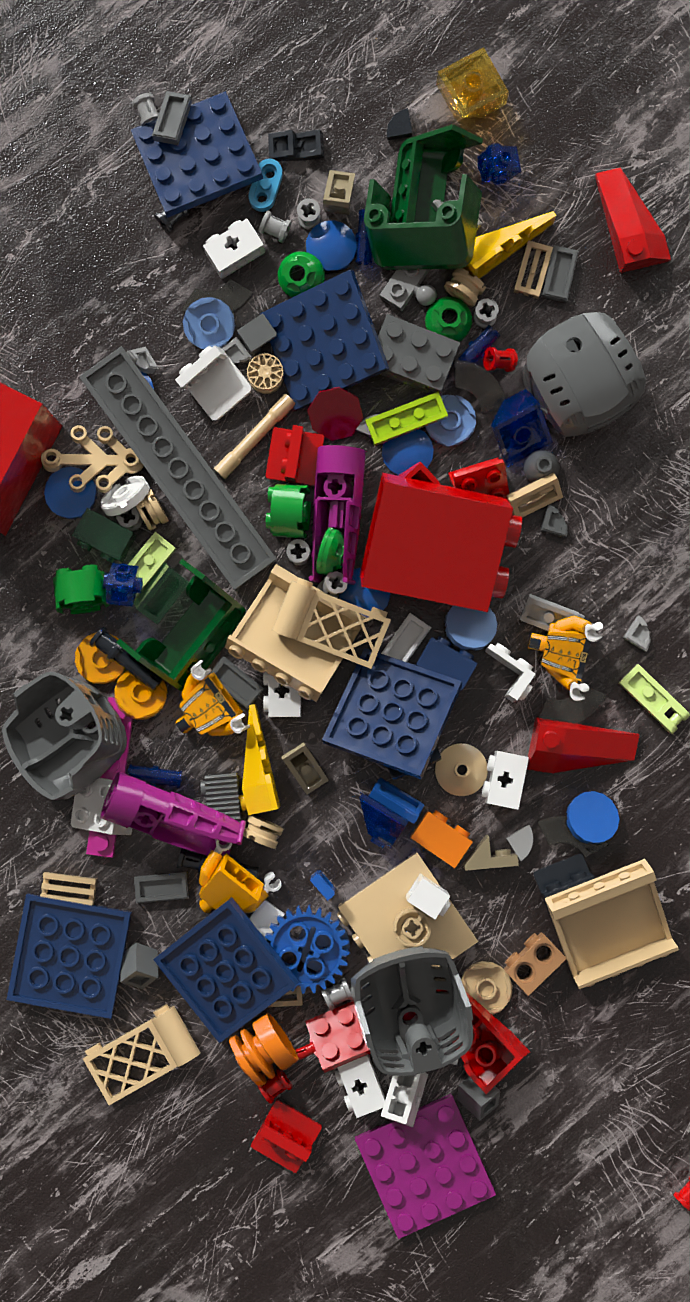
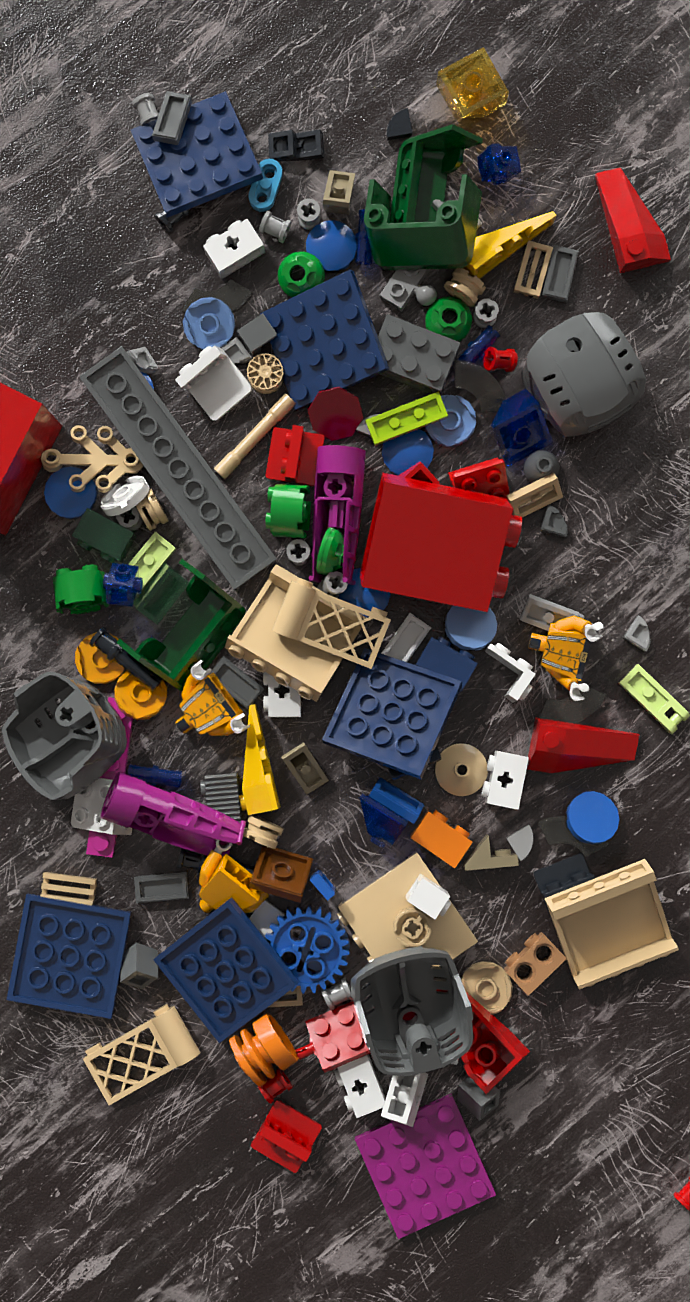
none -> reddish brown tile [249,845,313,903]

